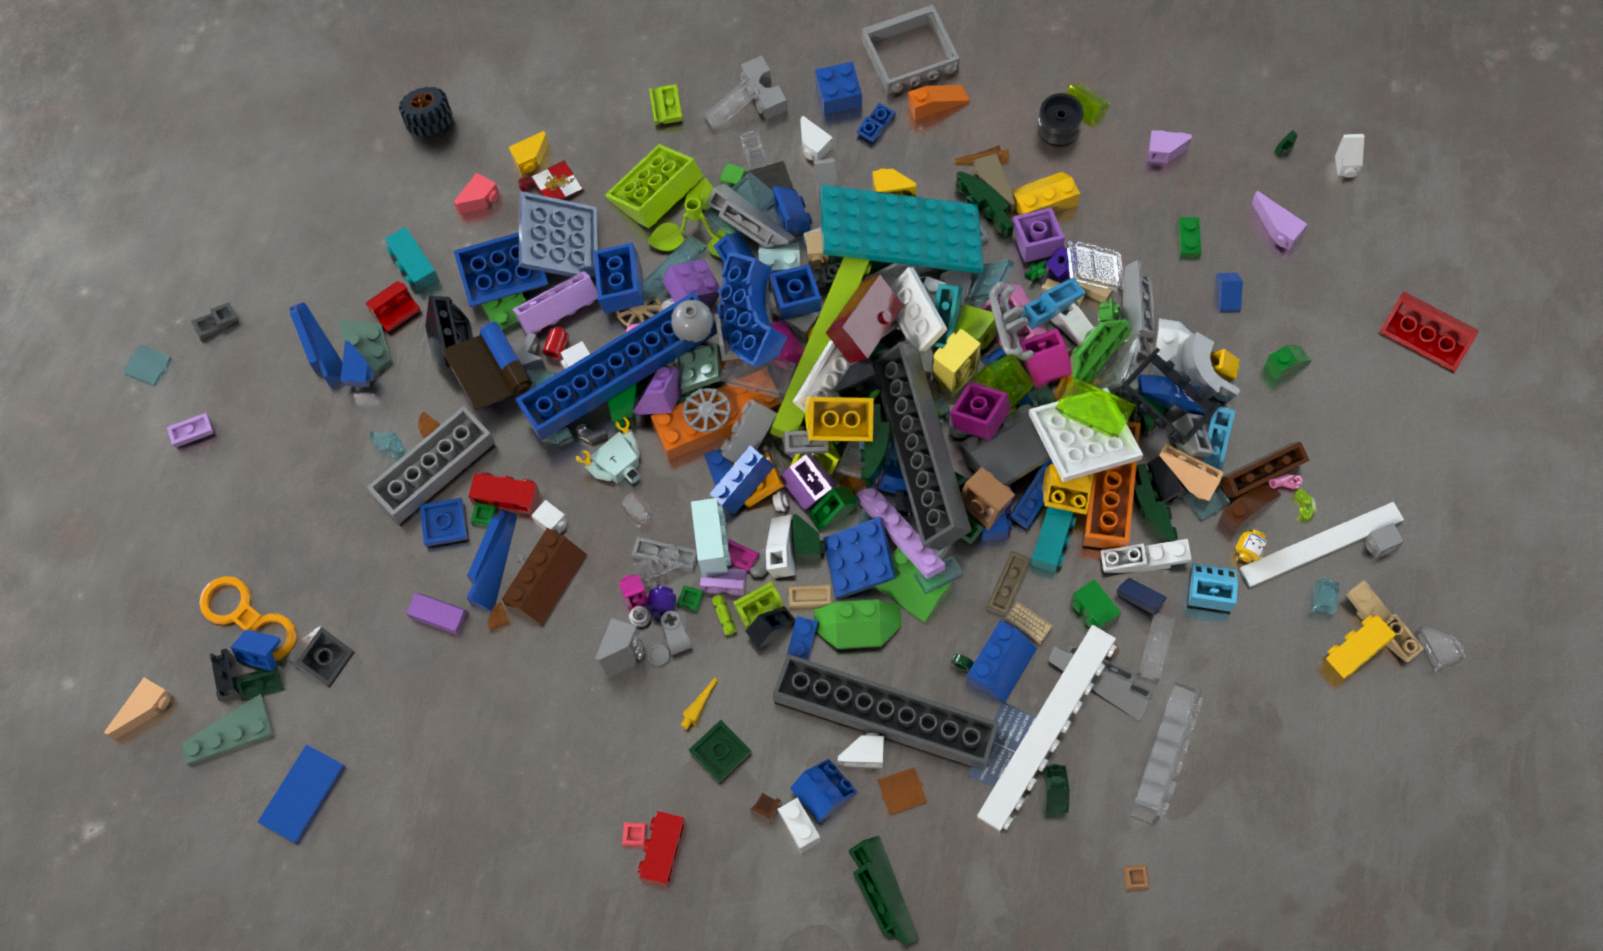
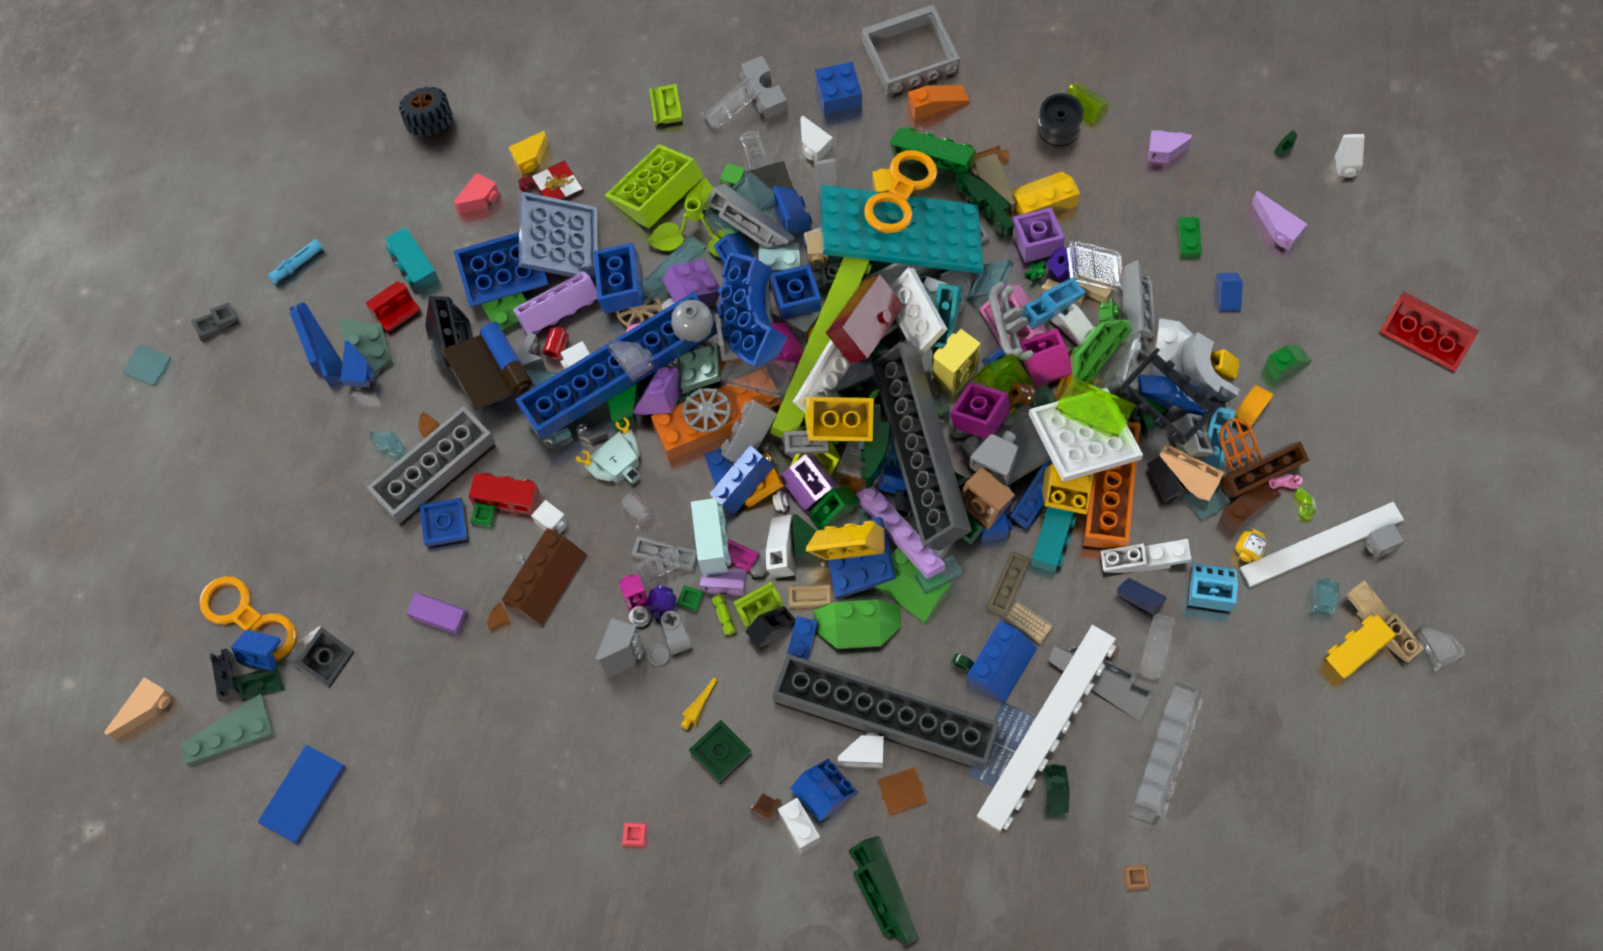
lavender plate [167,413,214,448] -> none
blue wedge [467,509,517,611] -> none
red brick [637,811,686,888] -> none
blue slope [856,103,896,142] -> none
lime torso [955,304,998,350] -> none
green brick [1071,579,1121,630] -> none
dark green slope [1133,463,1178,543] -> none
none -> medium azure pin [267,239,323,285]
none -> clear slope [606,340,653,381]
none -> yellow slope [806,521,885,561]
none -> light orange bar [864,150,938,233]
none -> green slope [890,127,976,174]
none -> light grey torso [970,431,1018,485]
none -> reddish brown wheel [1008,383,1035,406]
none -> orange window [1219,418,1261,472]
none -> light orange slope [1234,385,1274,427]

